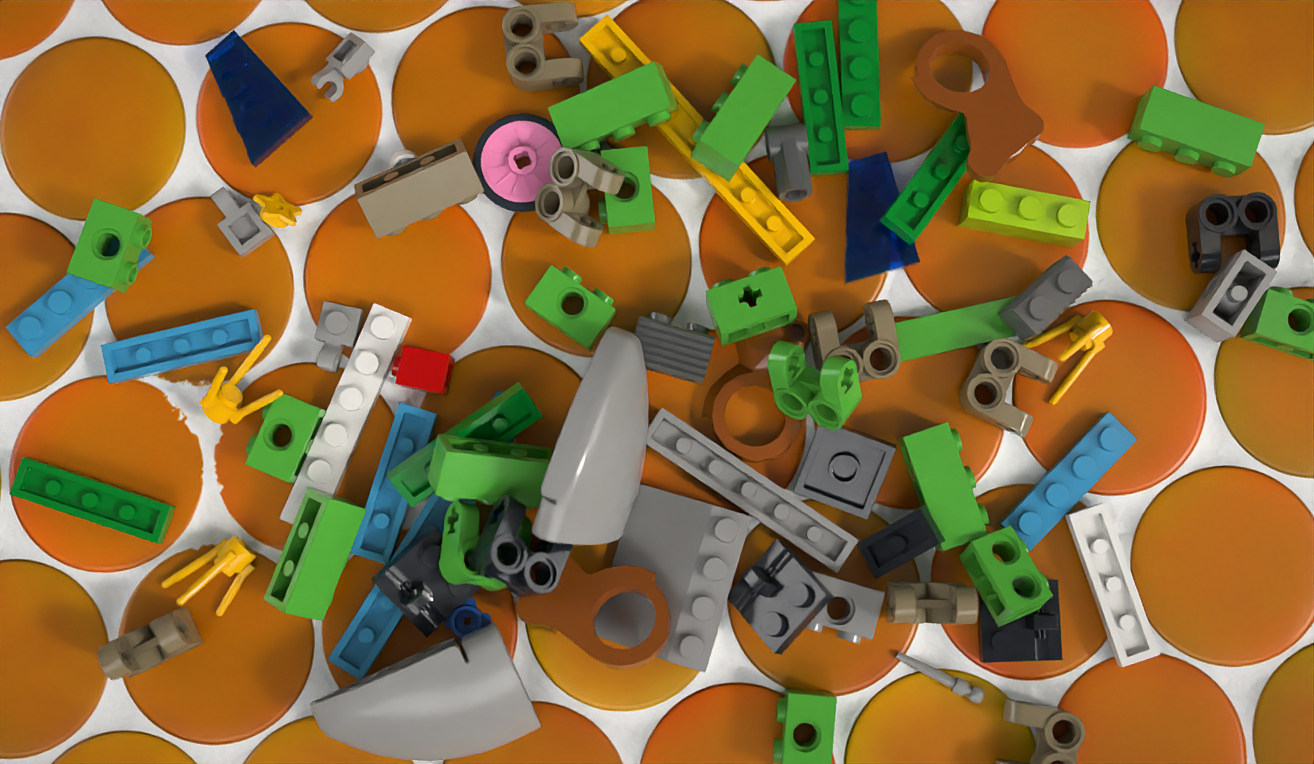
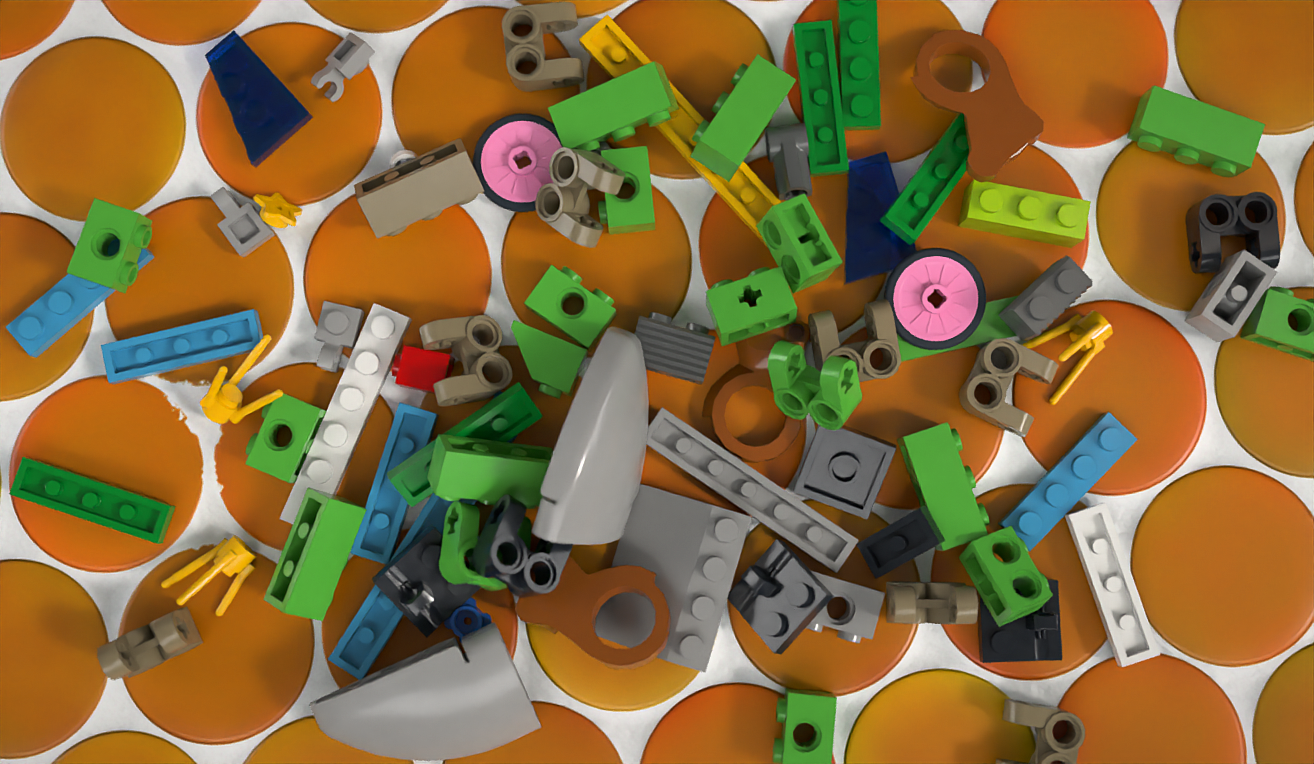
light grey piece [896,652,985,703] -> none
none -> dark tan piece [419,315,512,406]
none -> bright green slope [511,320,588,399]
none -> bright green brick [756,193,843,294]
none -> bright pink wheel [884,248,986,350]

